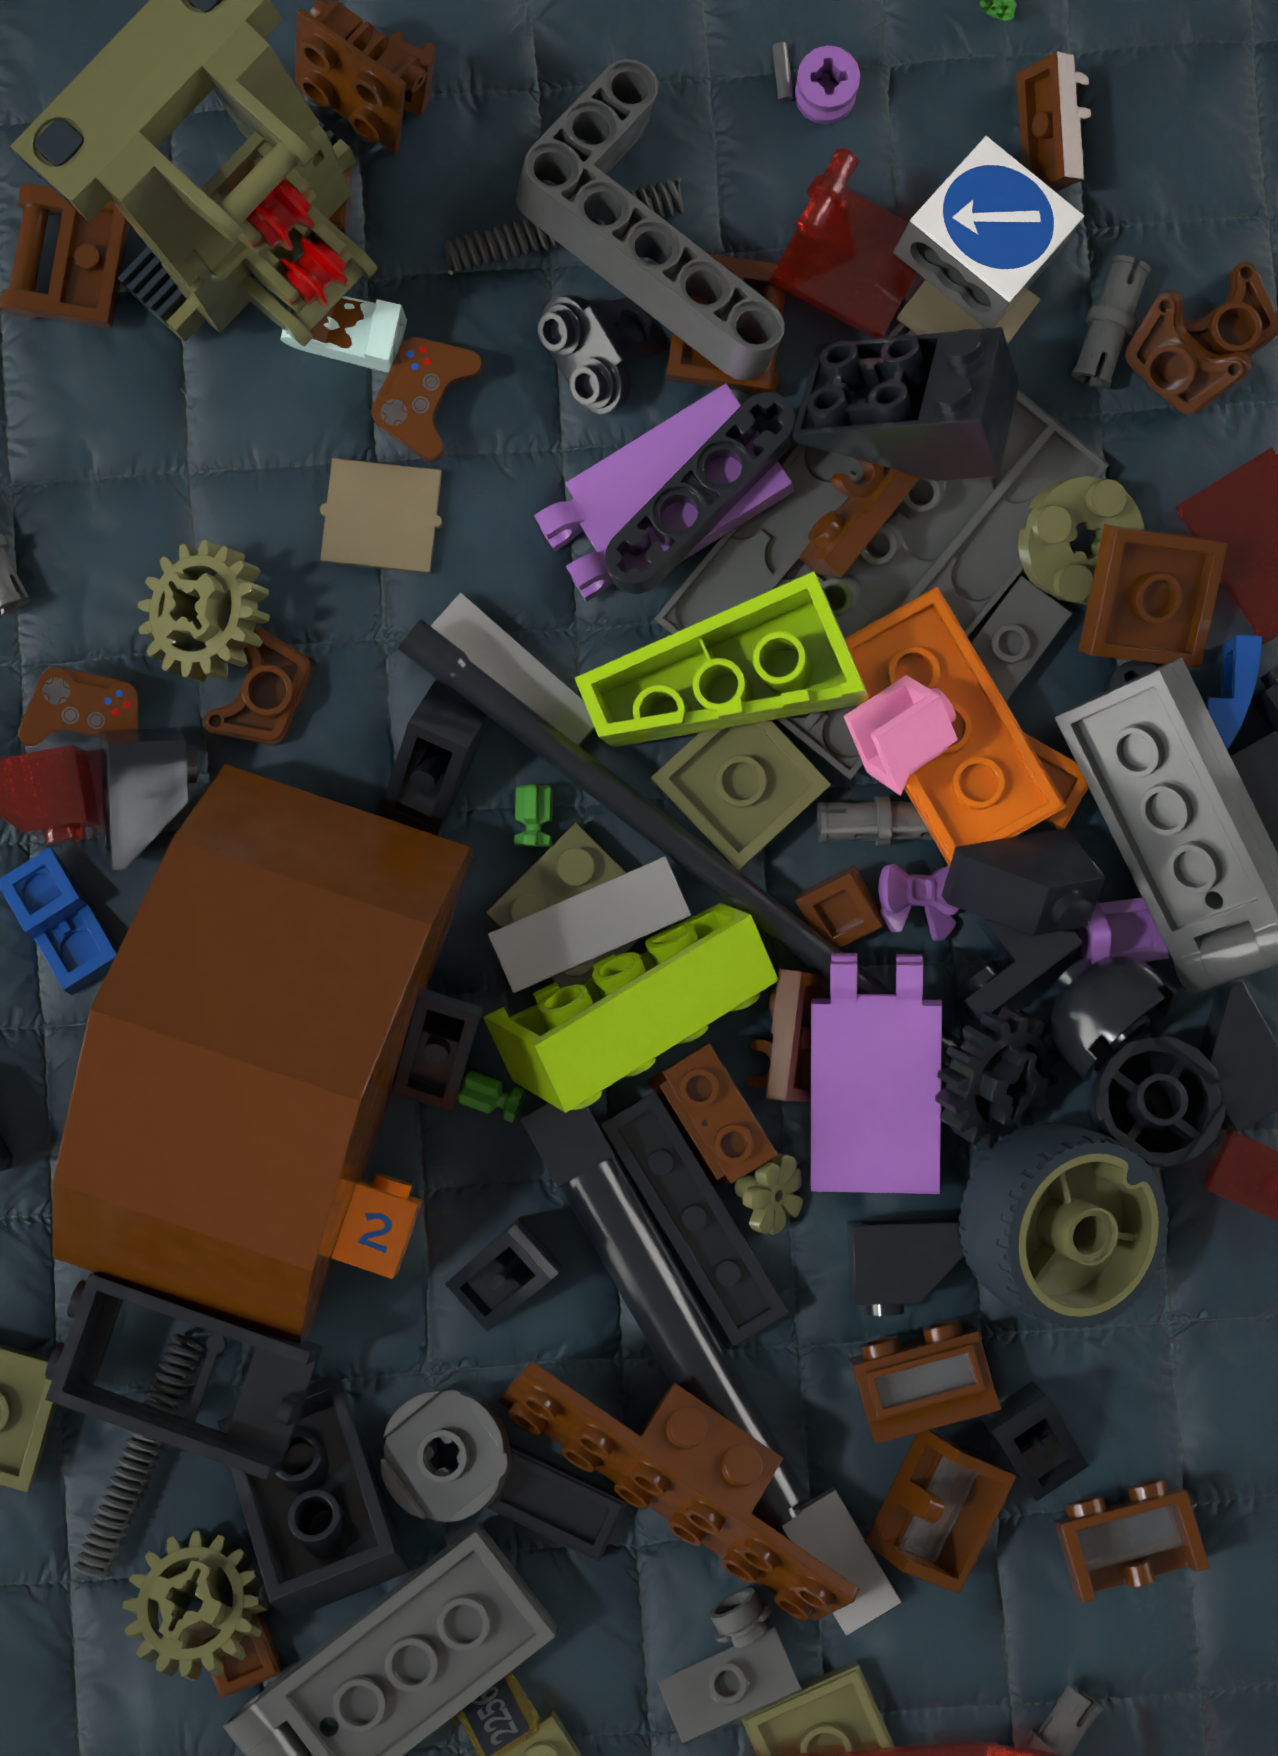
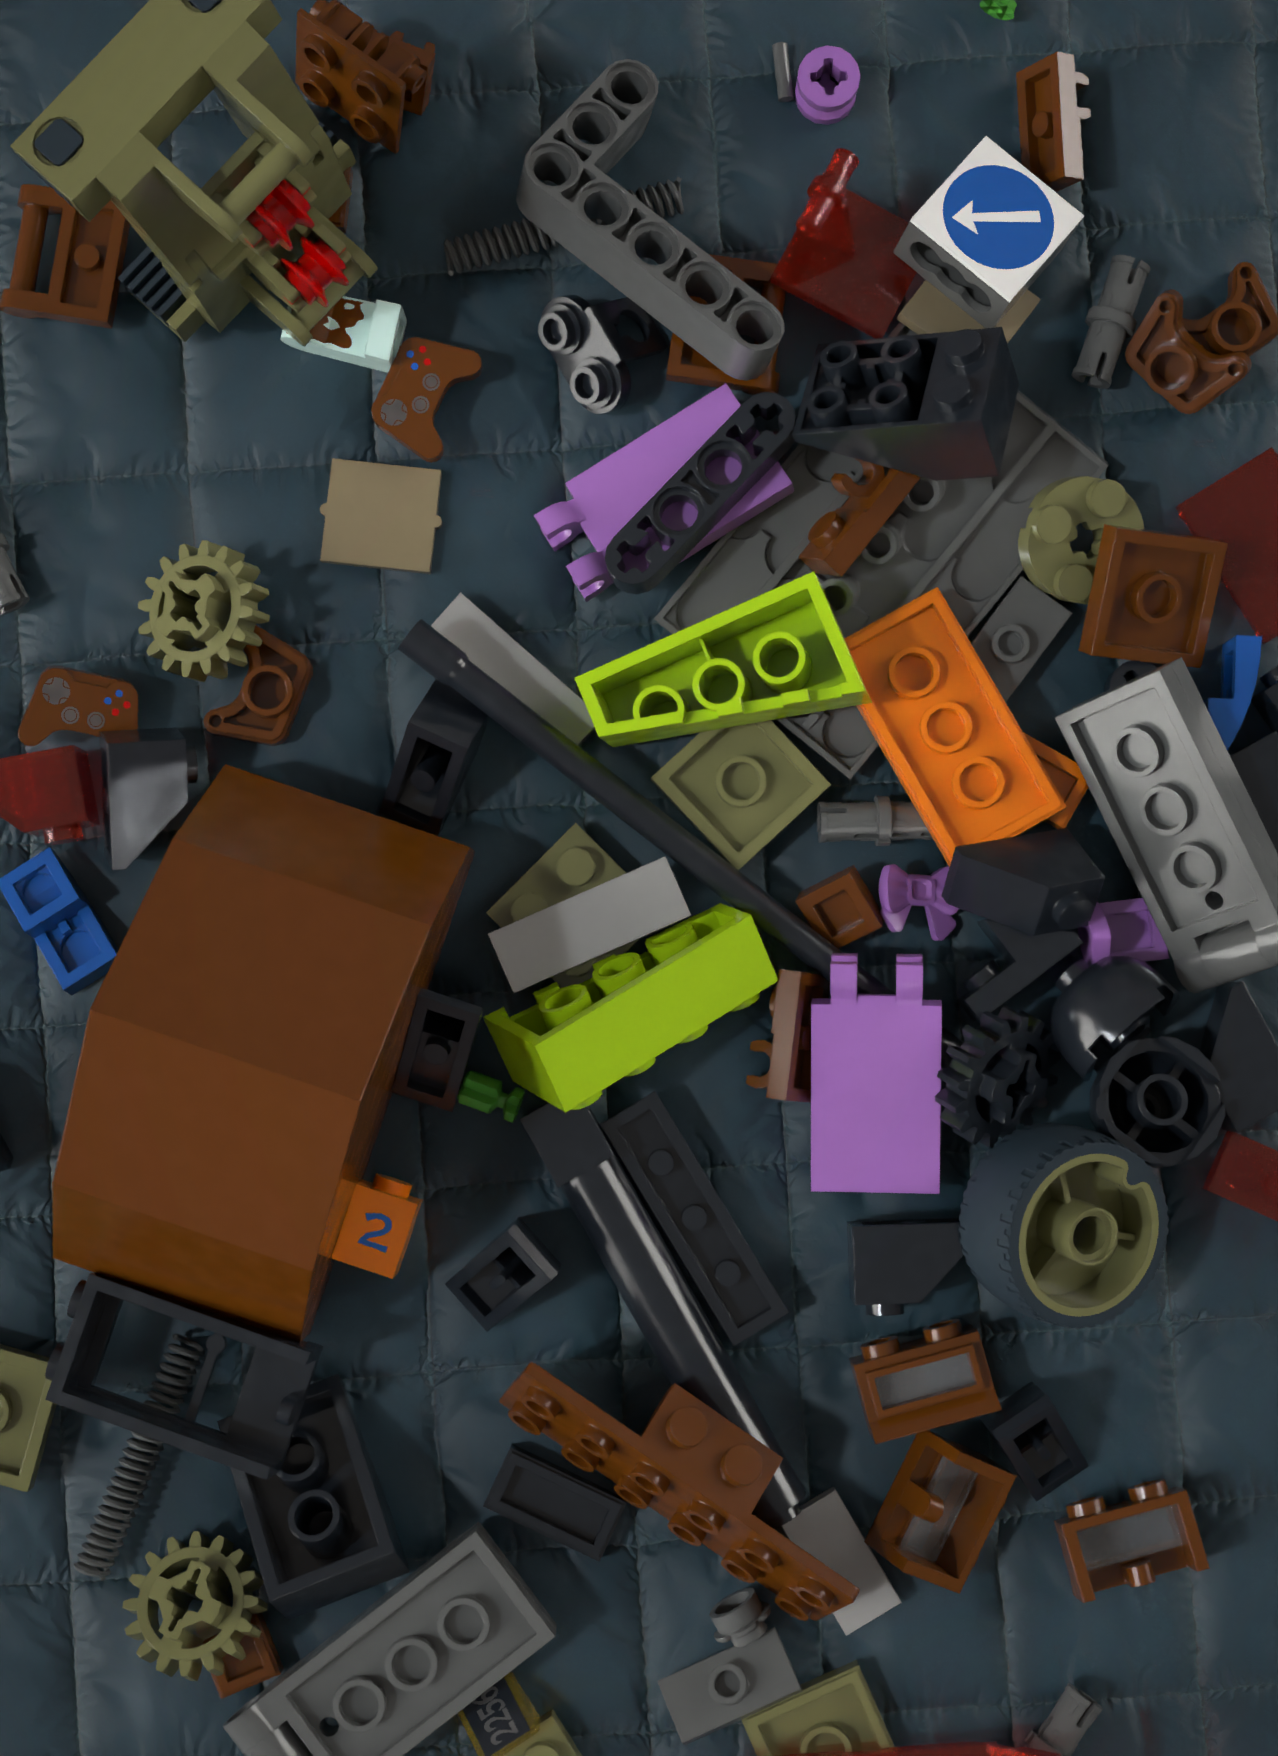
dark grey plate [380,1389,514,1522] -> none
bright green piece [514,784,553,847] -> none
reddish brown window [647,1043,778,1188] -> none
olive plant [735,1153,803,1235] -> none
bright pink window [843,675,958,796] -> none

